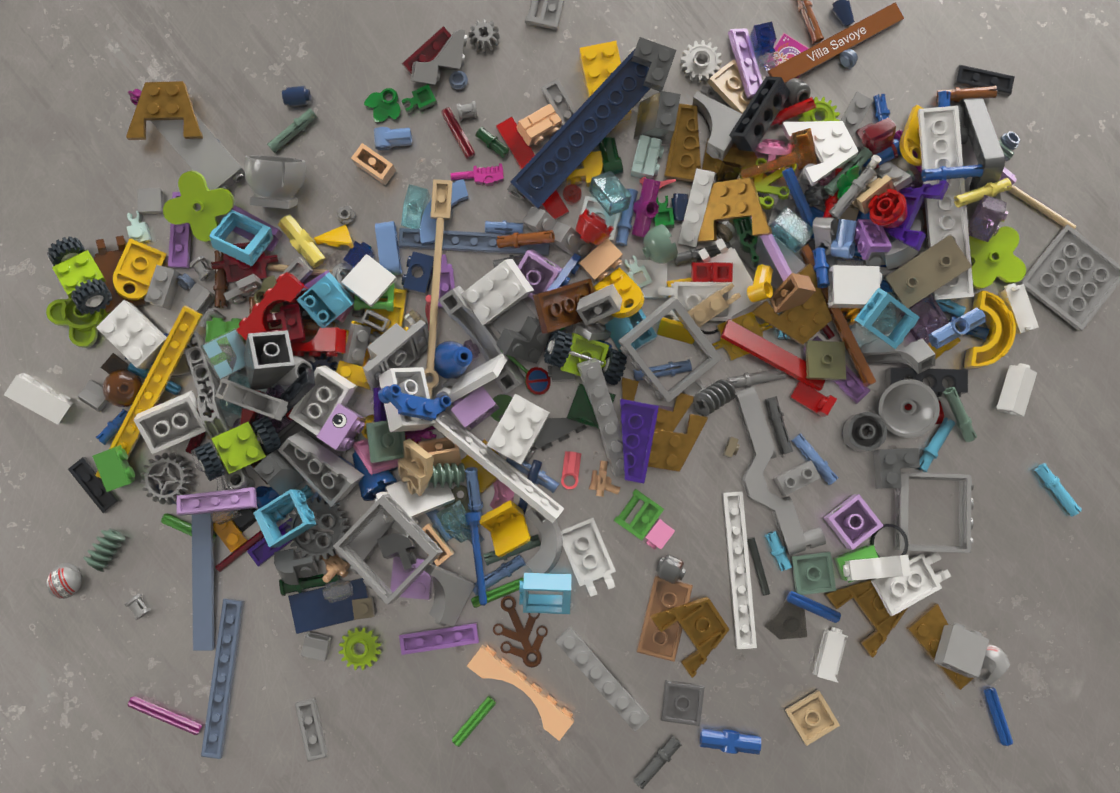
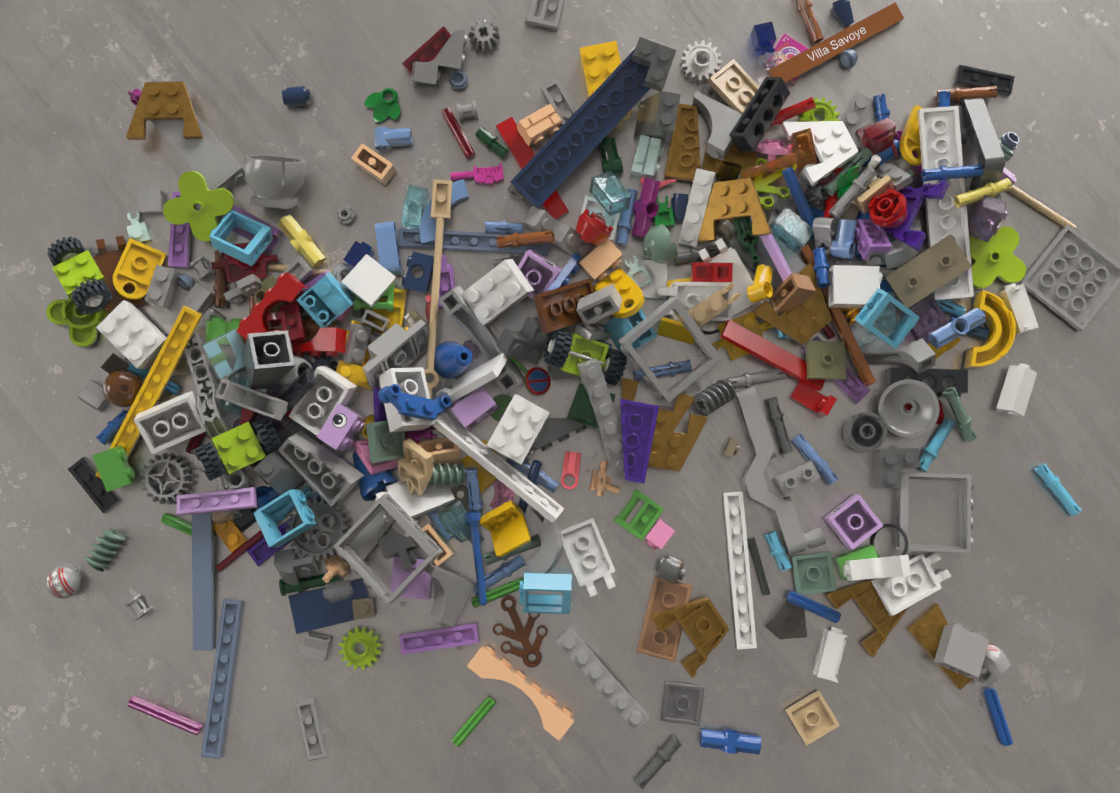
white wedge [4,373,73,425] -> none
sand green pin [267,108,318,153] -> none
yellow tile [314,224,354,249] -> none
green plate [402,84,437,113] -> none
clear red tile [563,184,582,205] -> none
yellow brick [566,151,603,188] -> none
lavender tile [728,29,763,99] -> none
dark grey head [786,78,811,105] -> none

